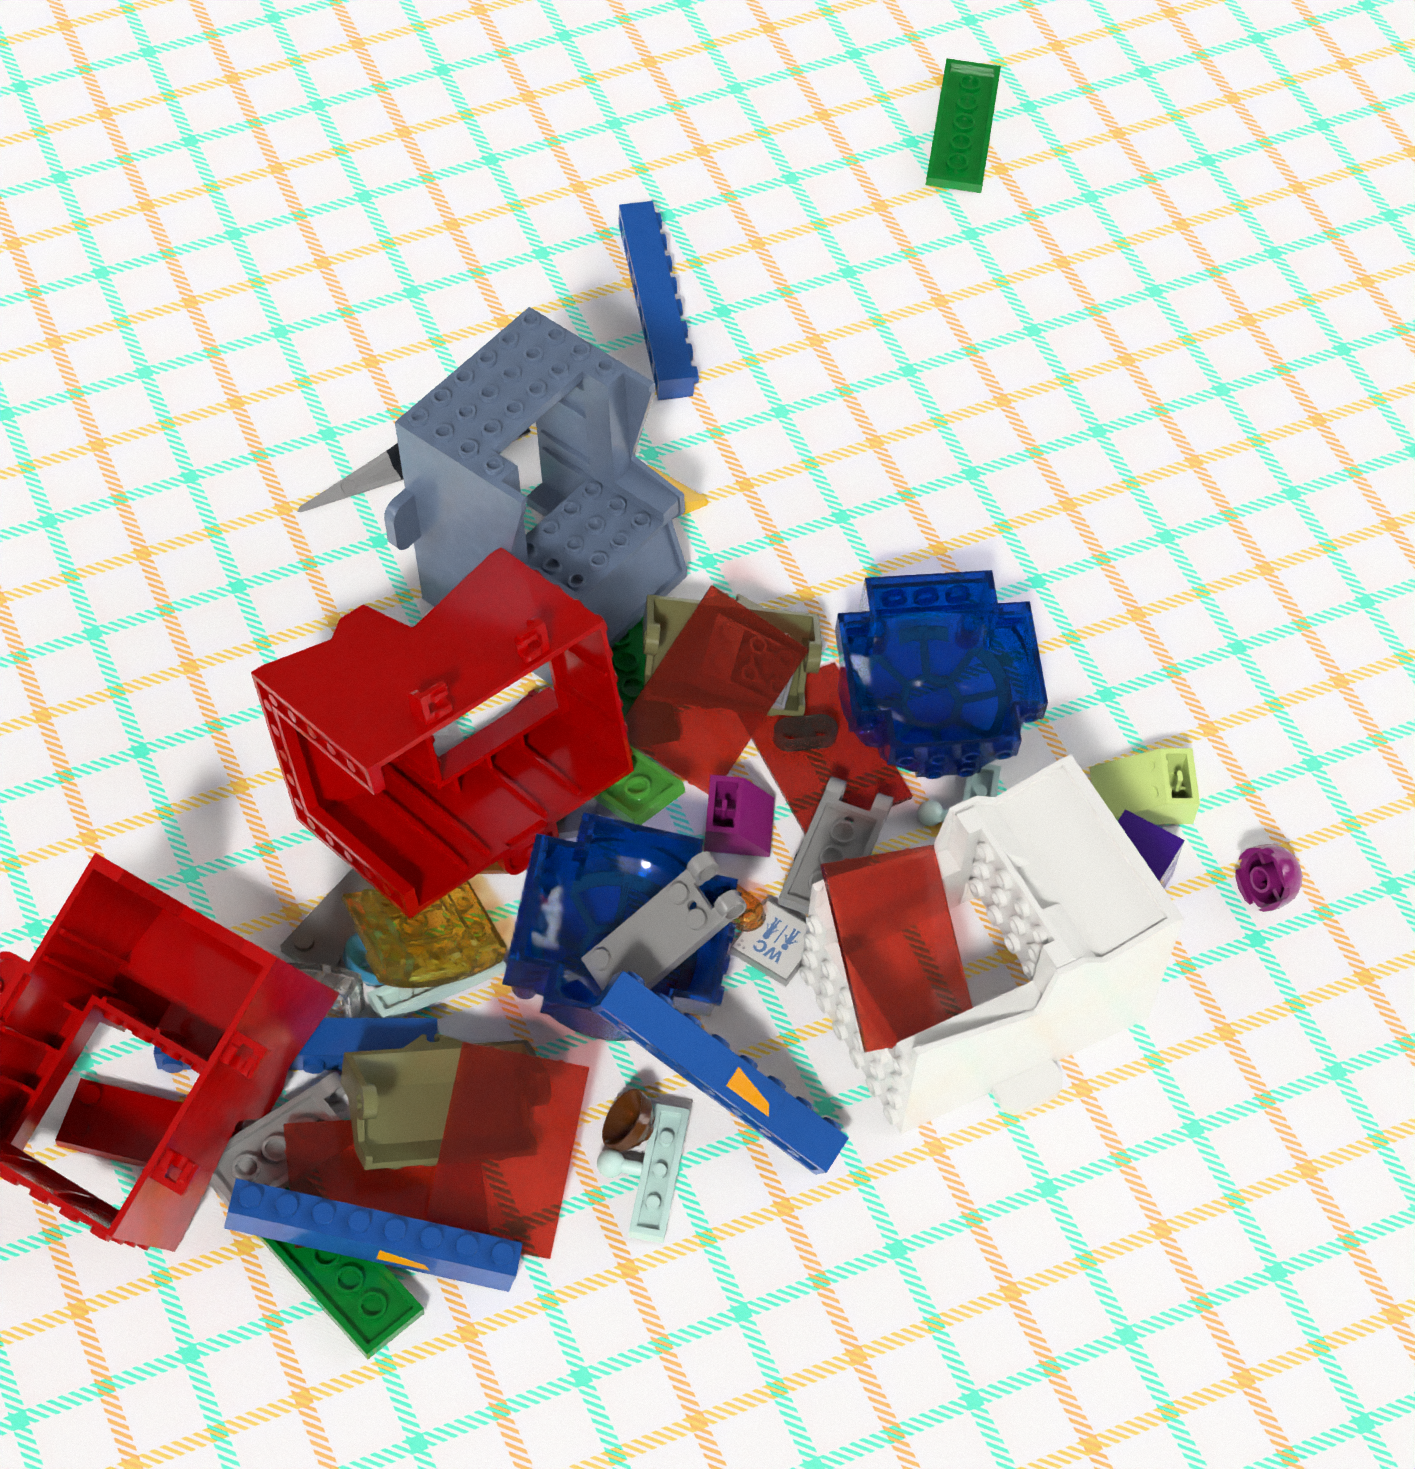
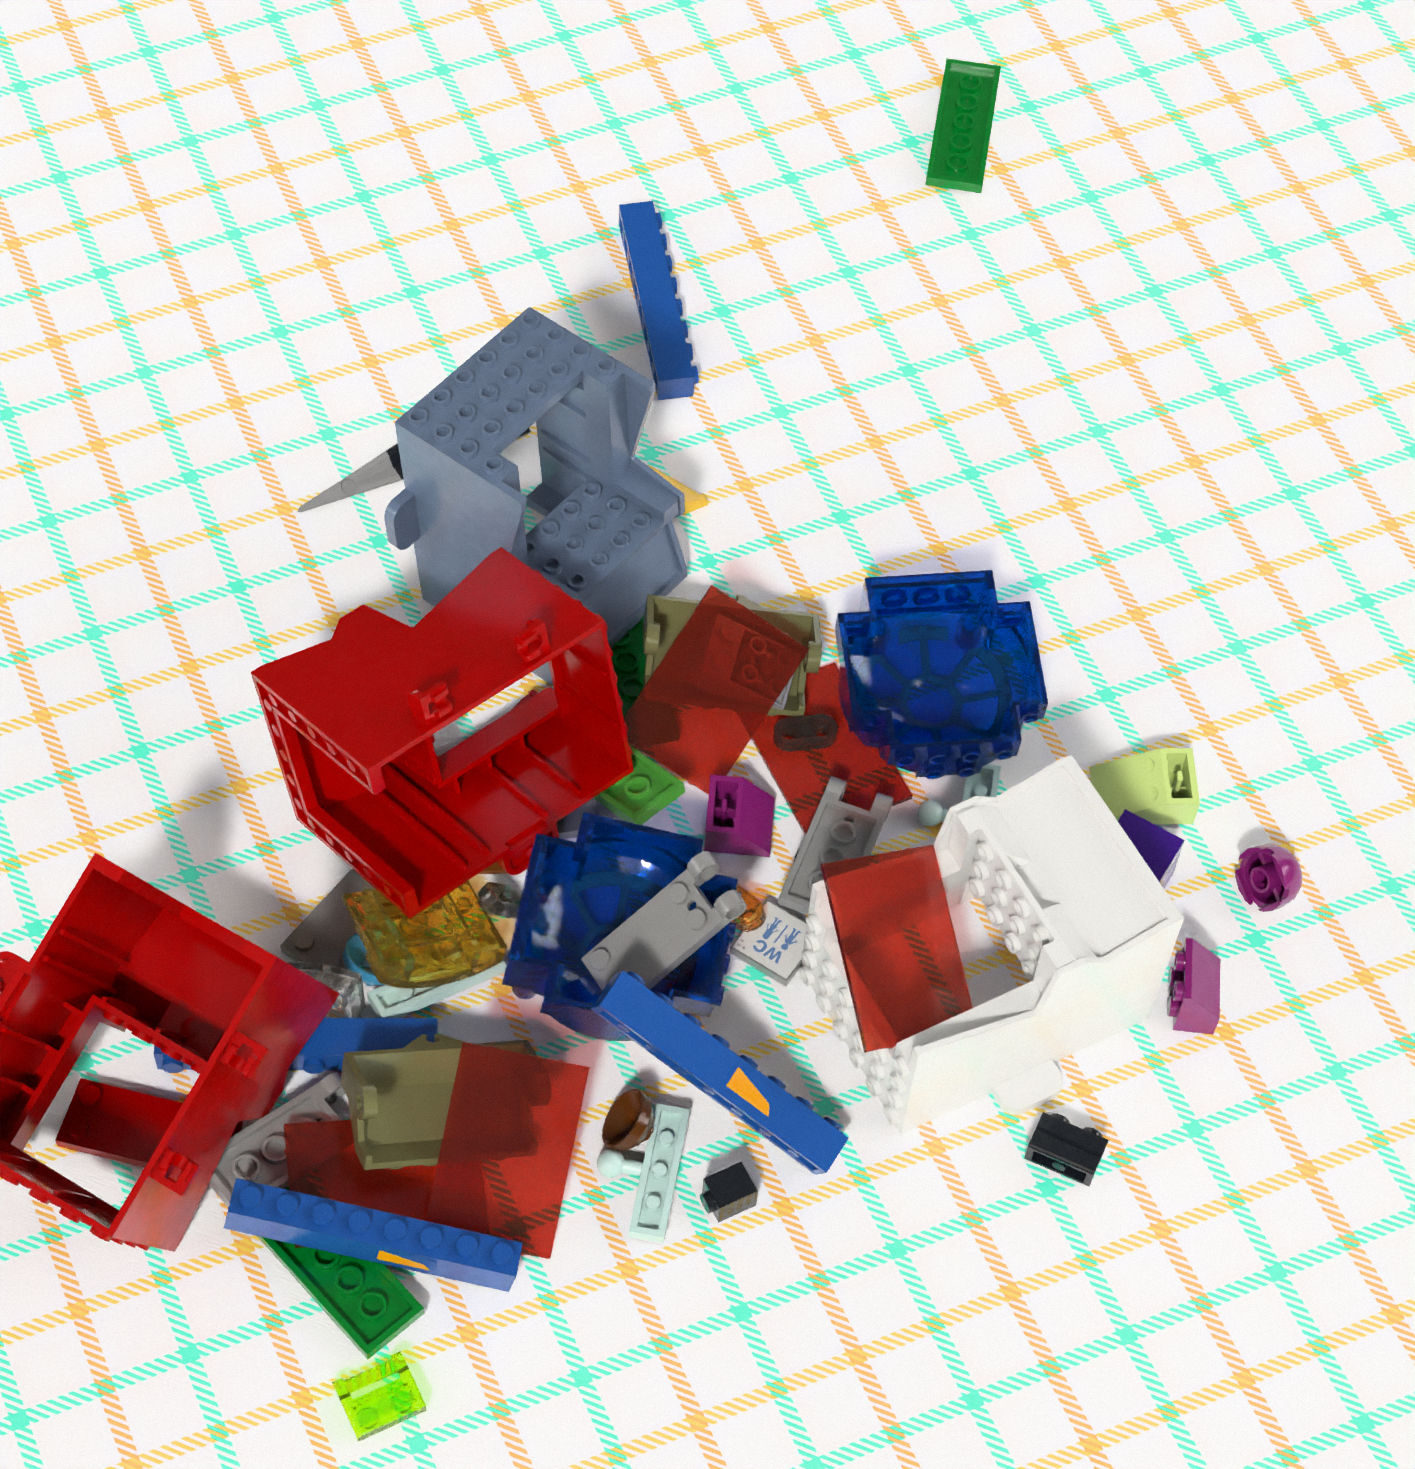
none -> clear neon green plate [331,1351,427,1442]
none -> clear smoke plate [478,882,529,919]
none -> black brick [700,1161,758,1223]
none -> black brick [1024,1112,1109,1187]
none -> magenta slope [1167,938,1221,1035]

